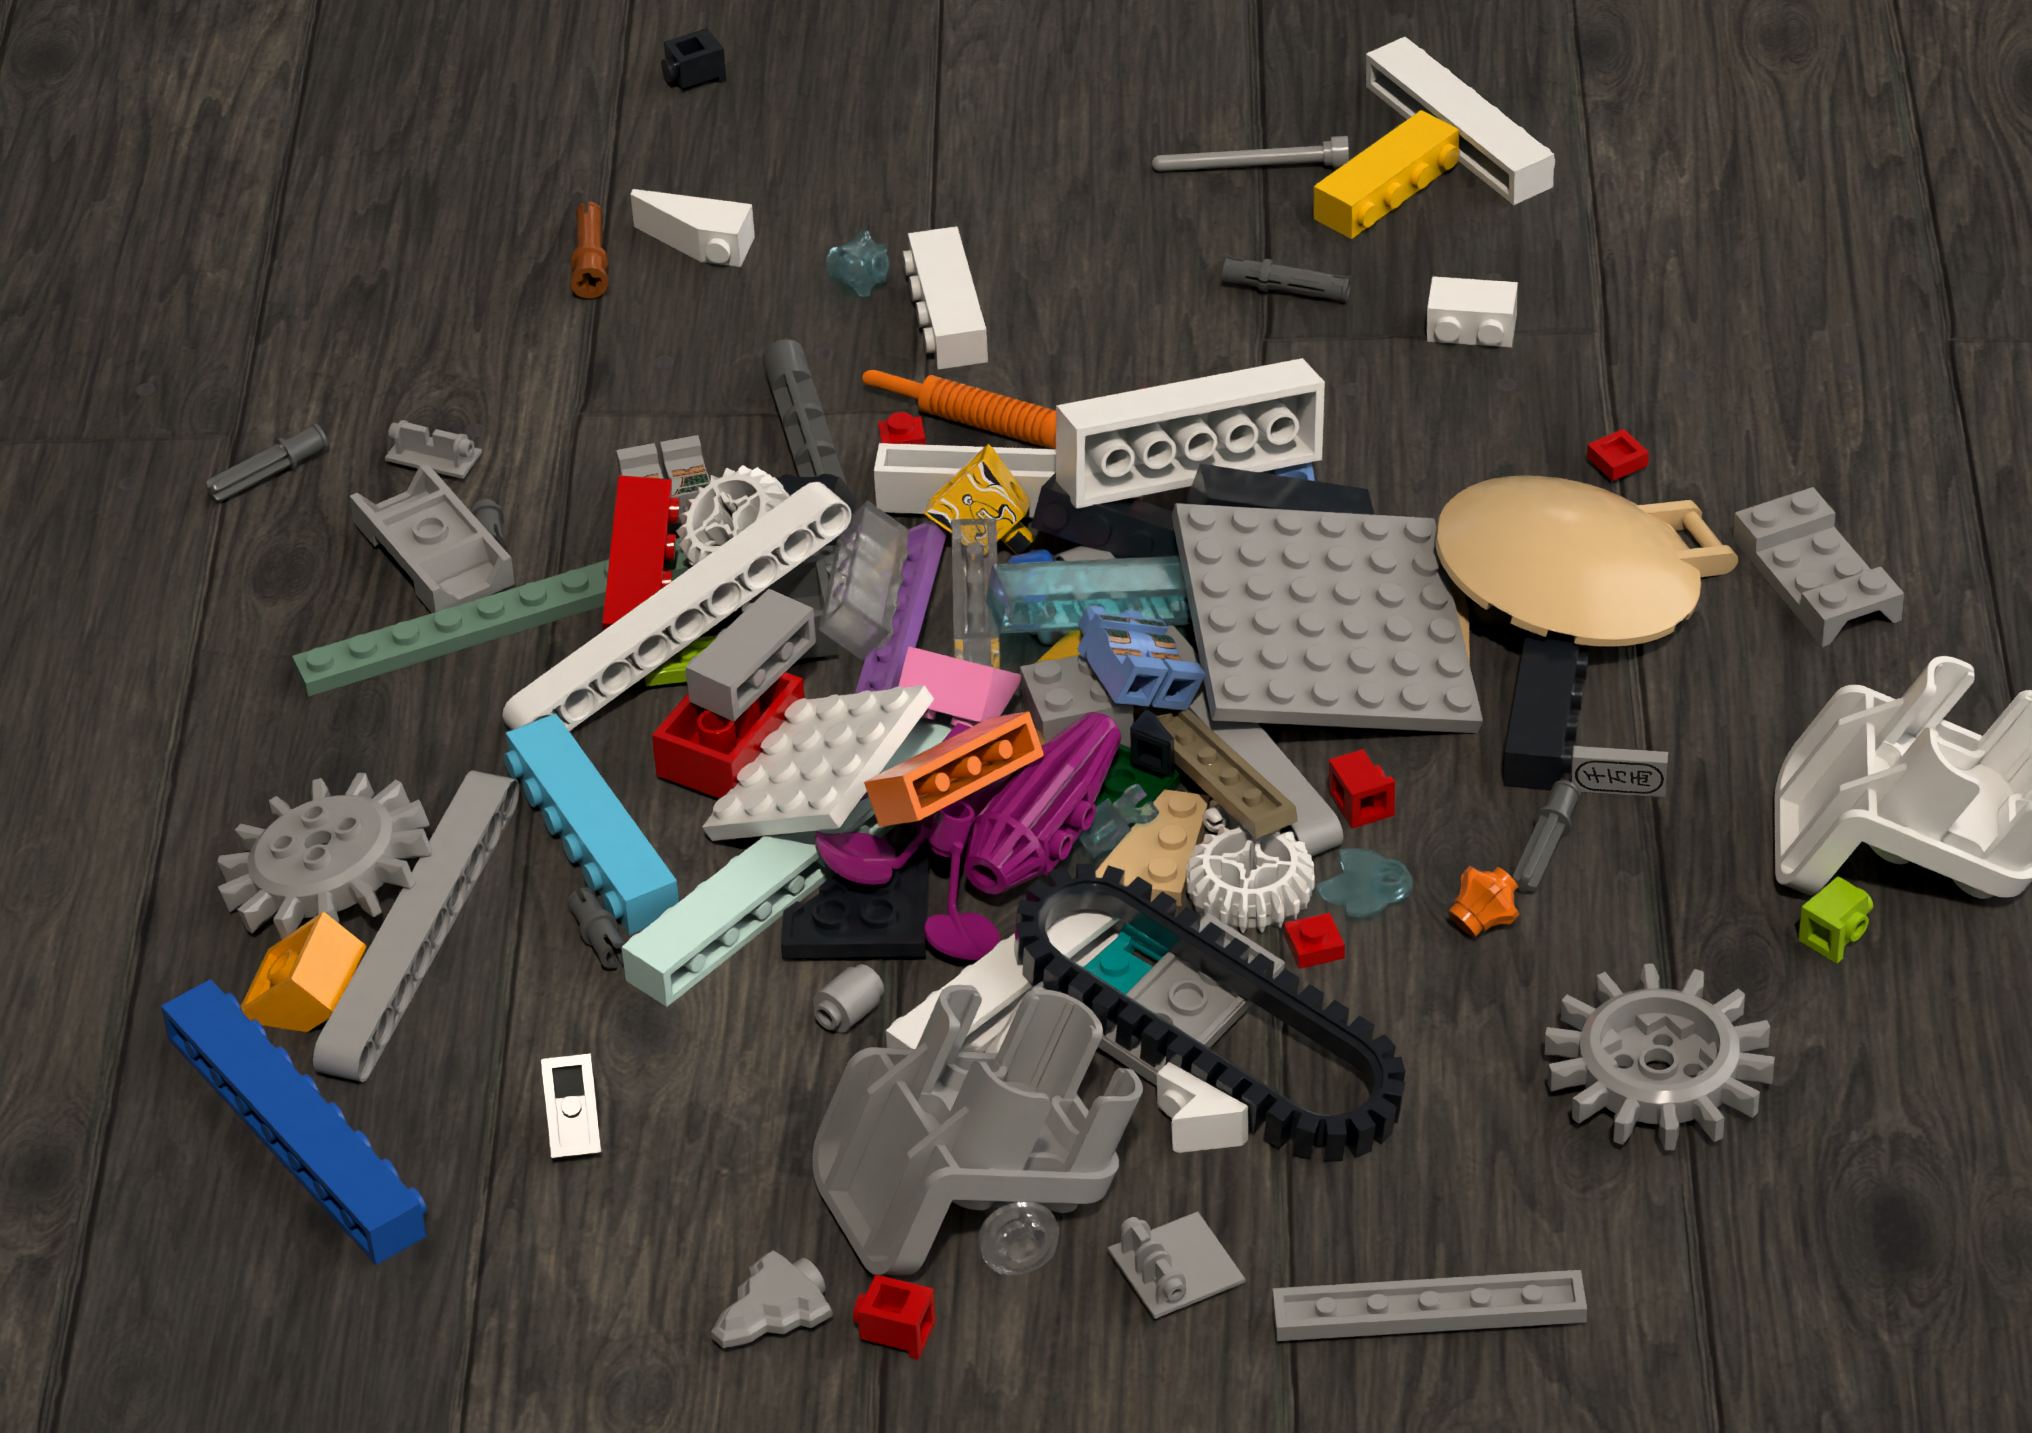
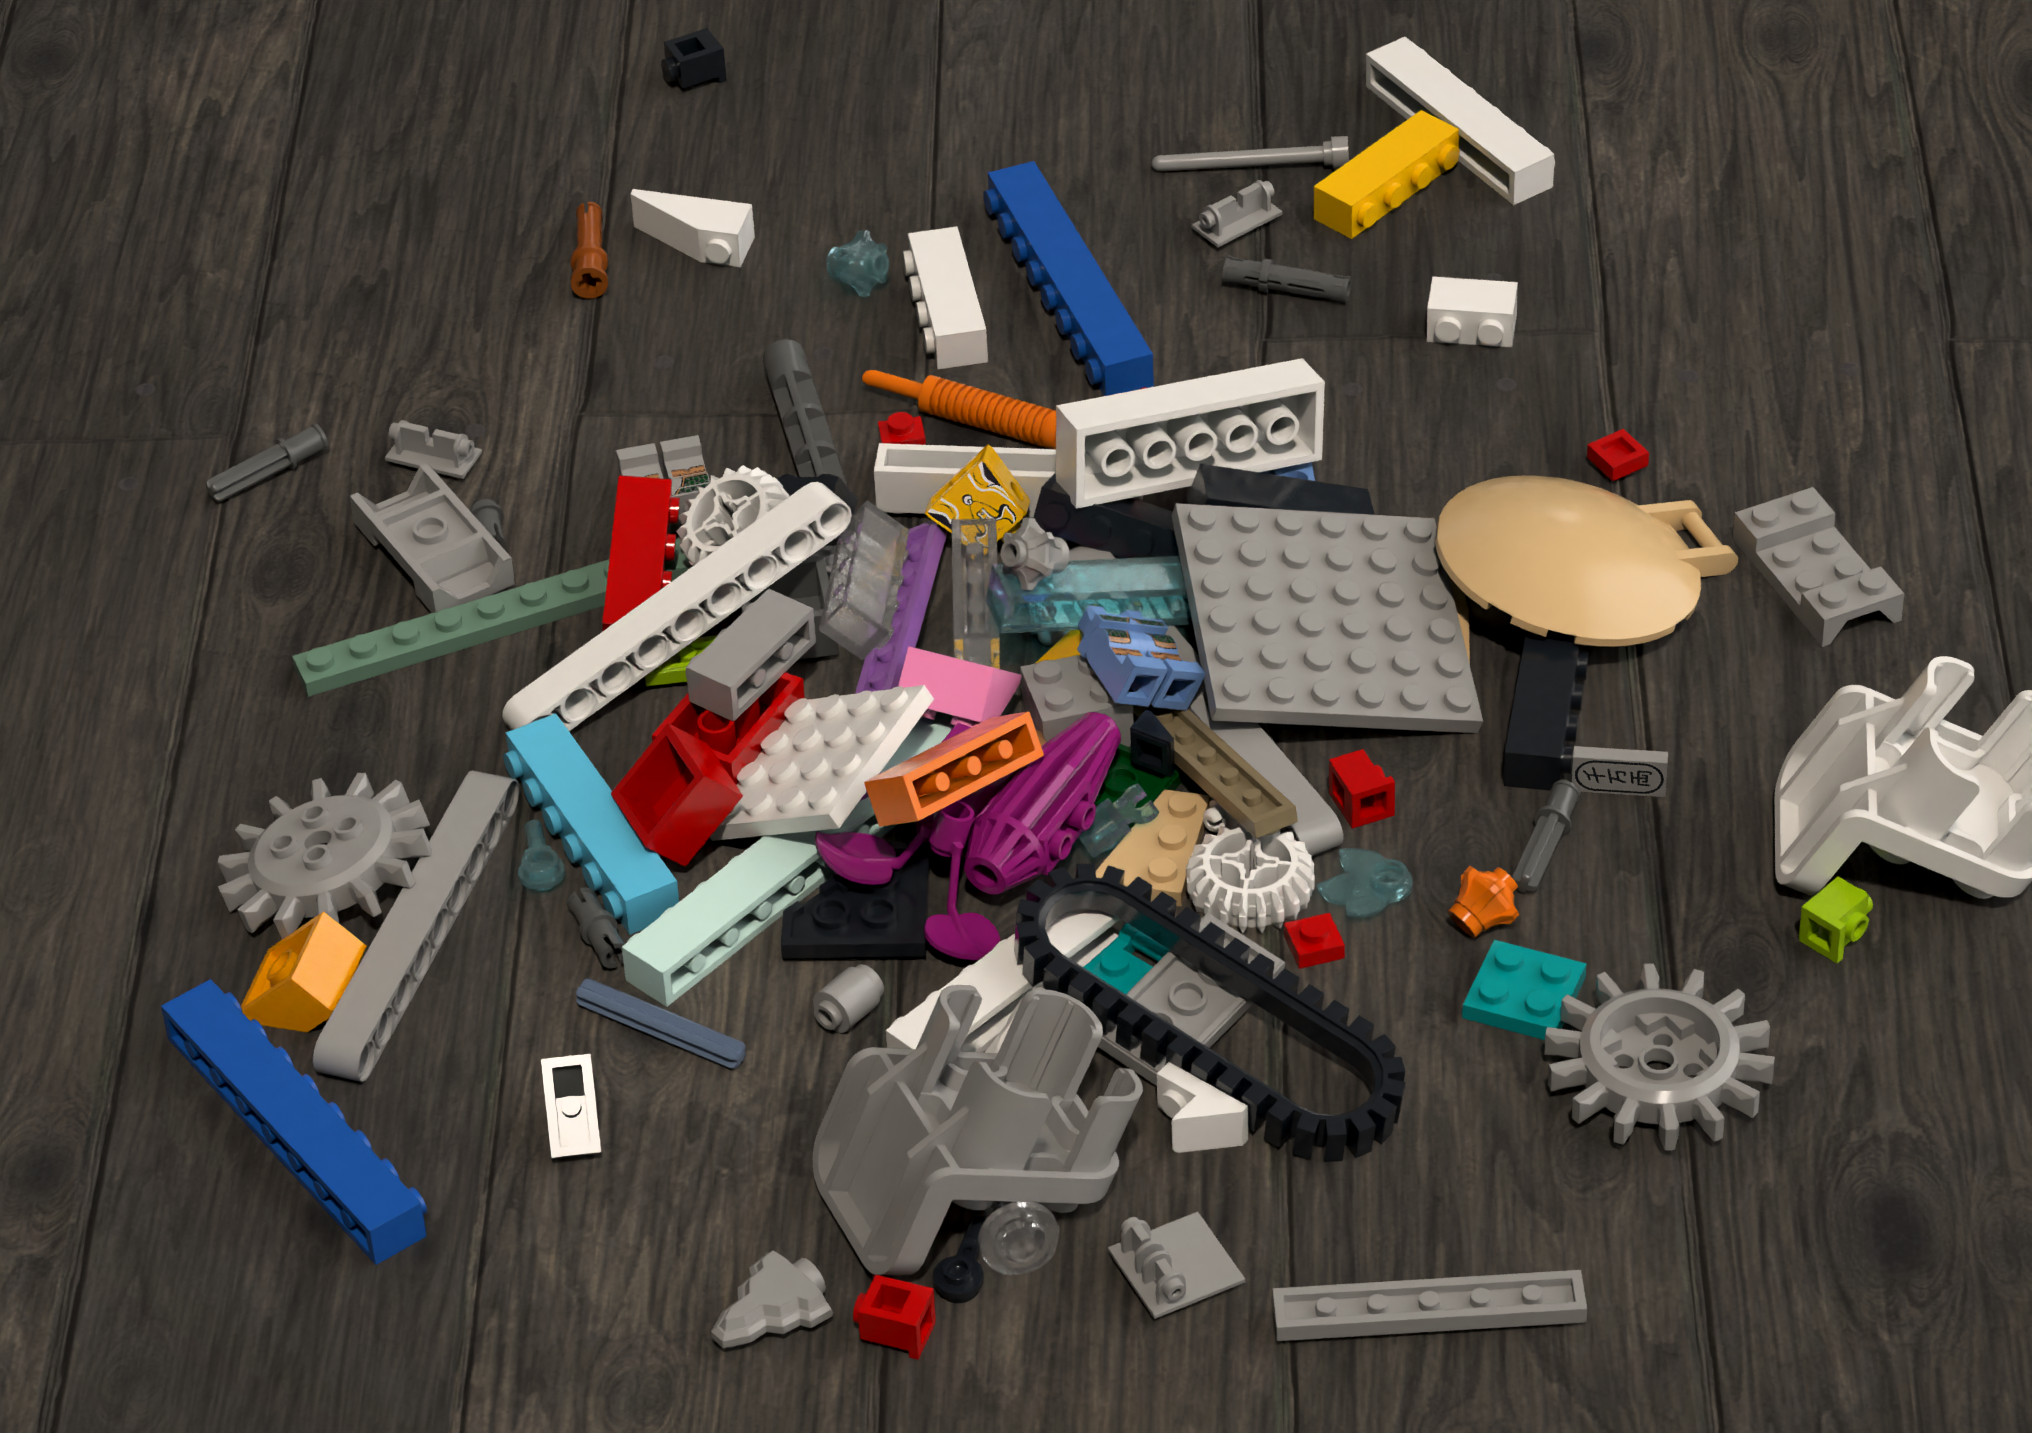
none -> clear light blue plate [518,820,566,891]
none -> sand blue axle [576,978,746,1069]
none -> red piece [610,723,743,866]
none -> black plate [933,1215,990,1303]
none -> blue brick [983,161,1154,396]
none -> light grey rock [1001,518,1069,590]
none -> light grey hinge [1192,180,1282,247]
none -> teal plate [1462,940,1587,1040]

